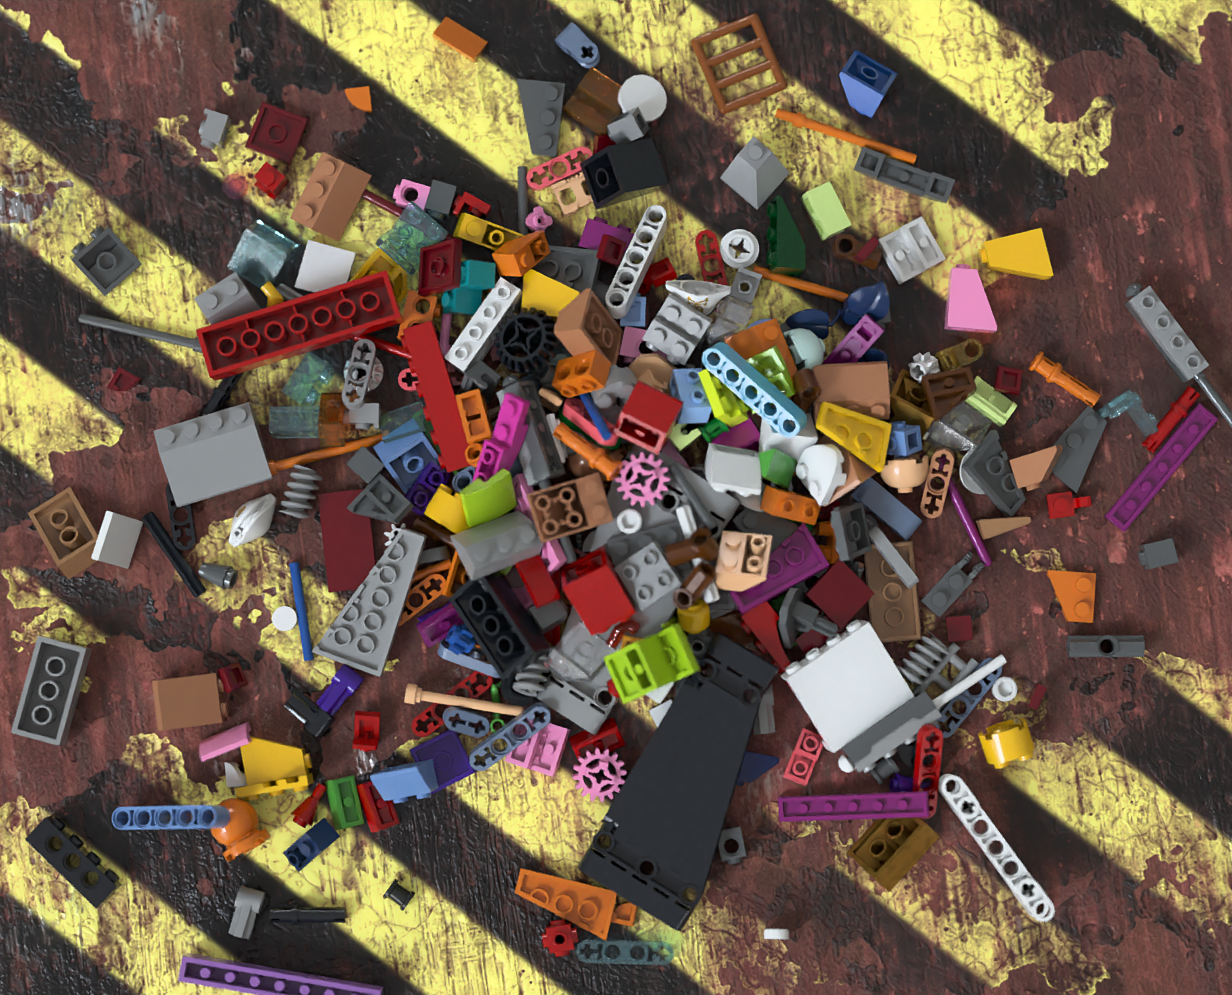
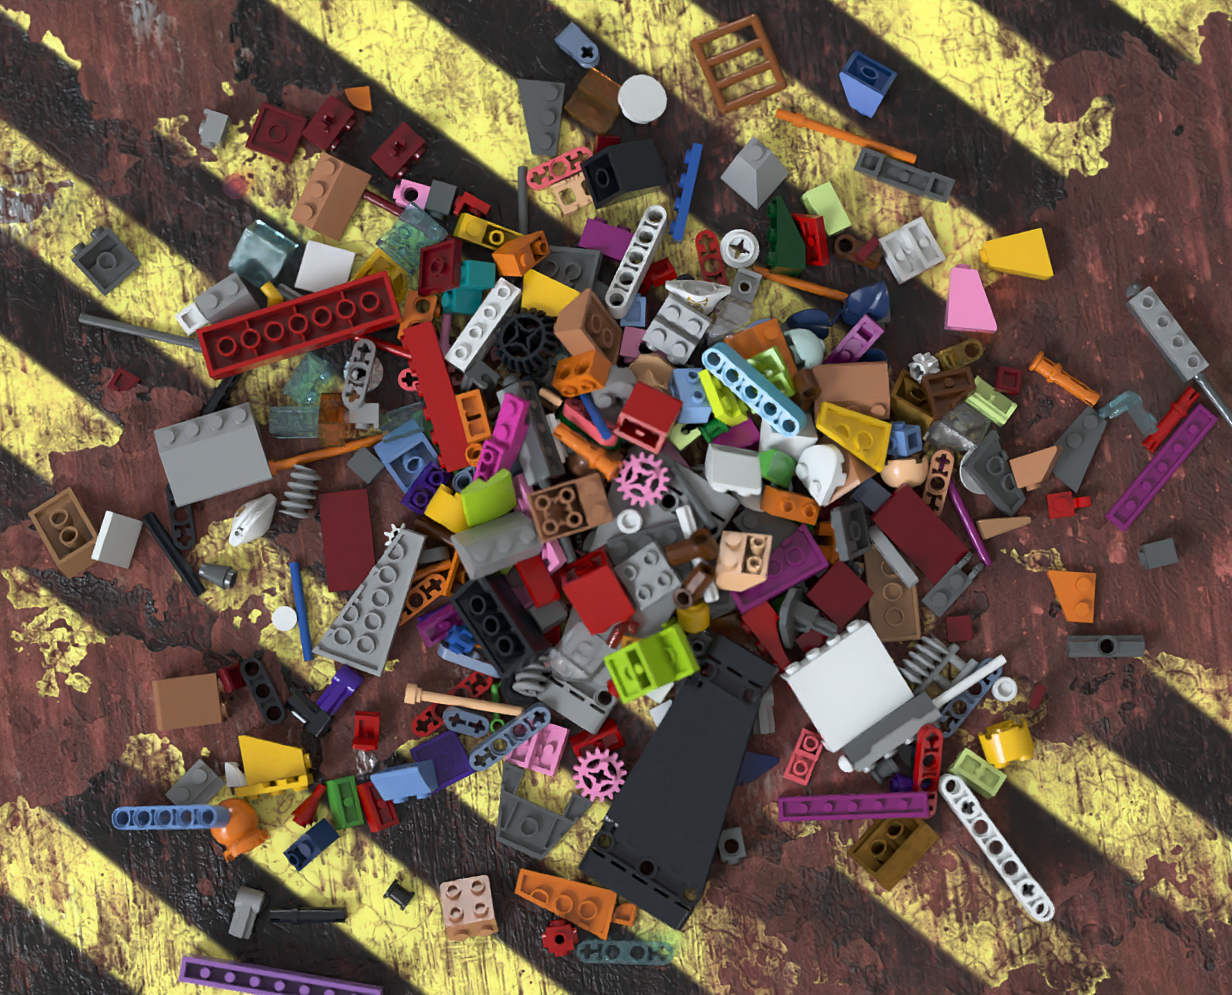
light grey brick [11,636,92,746] -> none
black brick [25,816,122,909] -> none
bright pink slope [199,722,252,762] -> none
red brick [254,162,289,201] -> none
dark grey wing [347,473,414,524] -> none
orange slope [433,17,488,63] -> none
bright pink plate [525,206,553,233] -> none
dark red plate [596,234,627,266] -> none
brick [607,107,649,144] -> none
white tile [764,929,789,939] -> none
none -> light grey plate [165,758,226,819]
none -> white tile [175,302,209,337]
none -> black beam [240,657,288,725]
none -> dark red brick [301,94,357,153]
none -> dark red brick [370,121,427,181]
none -> nougat bracket [440,875,499,941]
none -> dark grey wing [496,762,593,860]
none -> blue plate [669,143,703,244]
none -> red wing [790,213,830,266]
none -> dark red tile [869,482,969,585]
none -> yellowish green hinge [947,748,1007,799]

